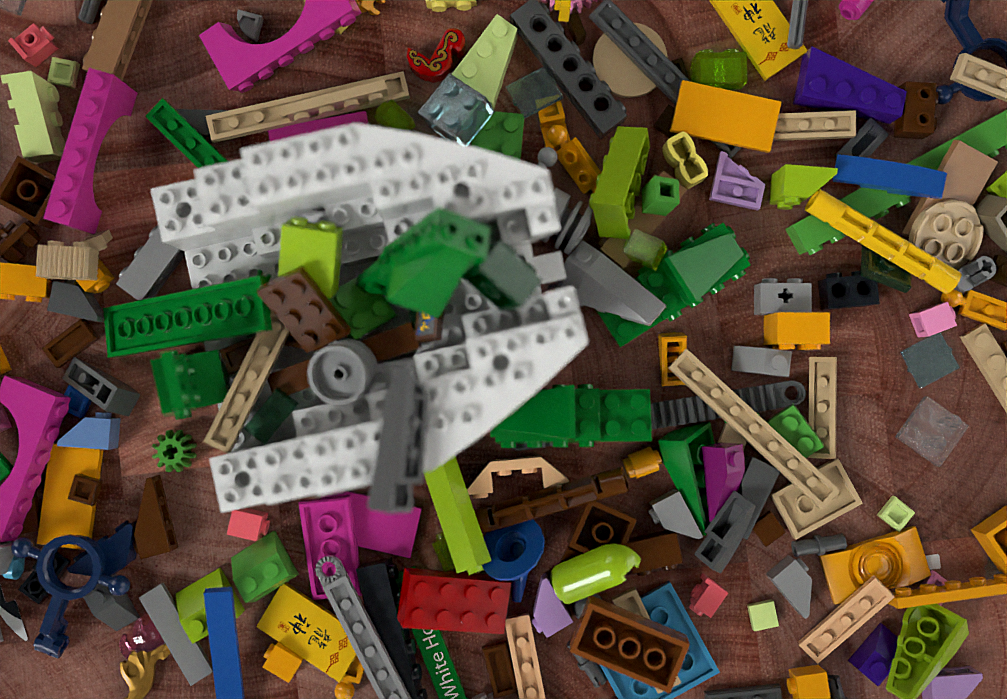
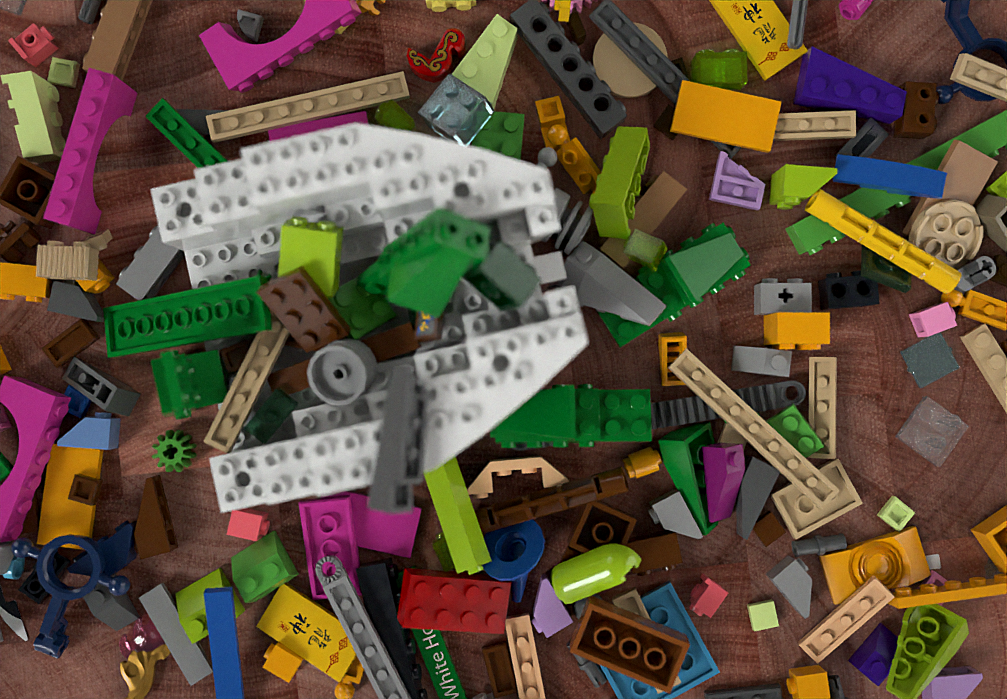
tan plate [284,79,388,123] -> none
clear light blue piece [506,67,563,118] -> none
bright green brick [642,176,680,216] -> none
light yellow brick [662,131,708,190] -> none
dark grey slope [694,490,755,573] -> none

